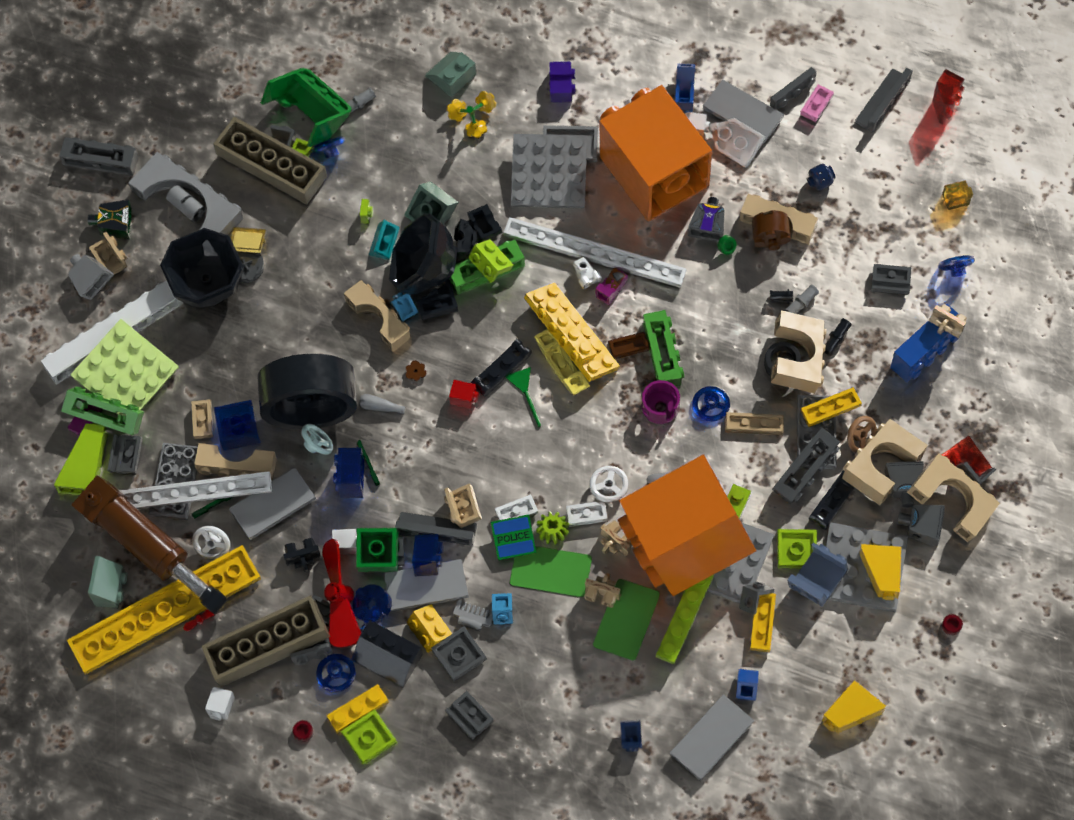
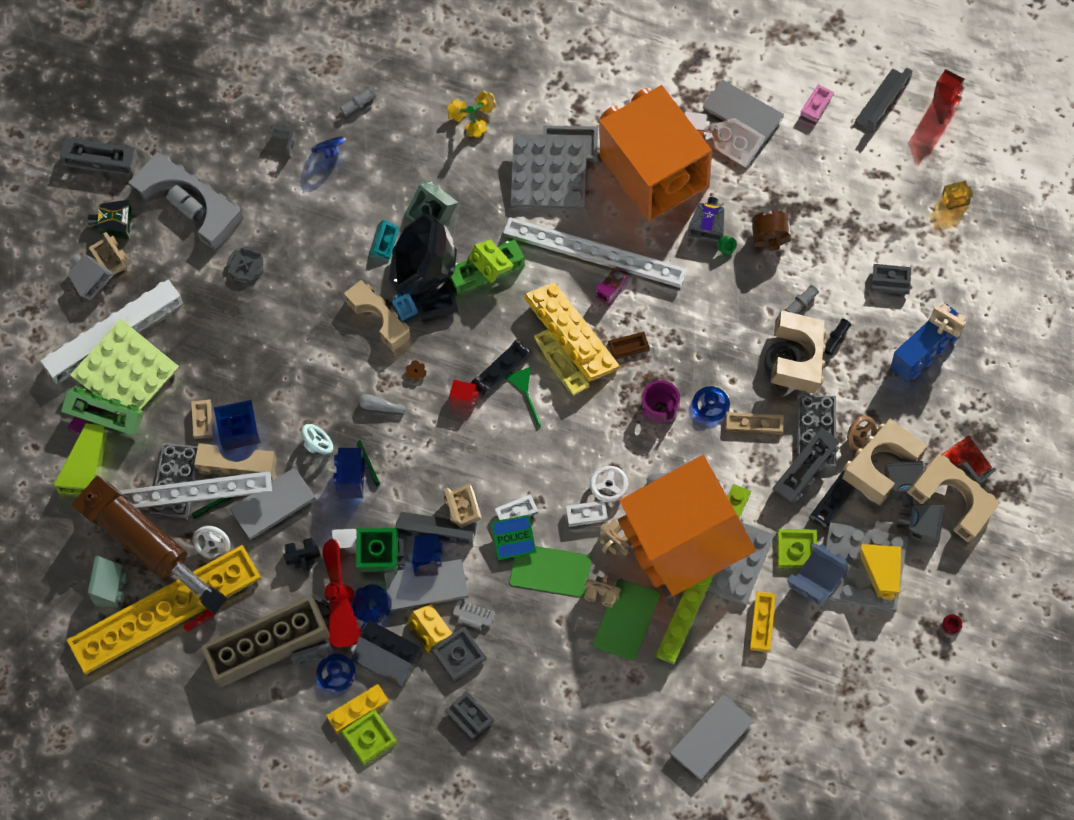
dark grey plate [107,435,143,475] -> none
black rock [160,228,244,308] -> none
white brick [205,686,235,720] -> none
dark tan brick [213,117,327,205] -> none
clear yellow piece [230,227,266,253] -> none
black wheel [257,354,357,430] -> none
green windscreen [260,68,351,148] -> none
lime plate [292,138,314,157] -> none
dark red tile [293,720,313,742] -> none
lime plate [360,199,373,224] -> none
sand green slope [425,52,476,97] -> none
black cylinder [454,219,477,261] -> none
black cylinder [467,204,502,244] -> none
dark azure bracket [492,593,513,625] -> none
lime gear [536,511,569,545] -> none
dark purple brick [549,61,576,103] -> none
white plate [573,257,602,289] -> none
dark blue bracket [620,720,642,752] -> none
bright green brick [643,310,684,387] -> none
blue arch [675,63,695,114] -> none
blue brick [736,669,759,701] -> none
tan arch [739,194,818,245] -> none
dark grey bracket [739,582,774,614] -> none
dark grey plate [770,67,817,110] -> none
black pin [770,289,793,304] -> none
yellow plate [801,387,862,427] -> none
dark blue head [807,163,836,191] -> none
yellow slope [822,680,886,734] -> none
clear blue piece [938,255,975,277] -> none

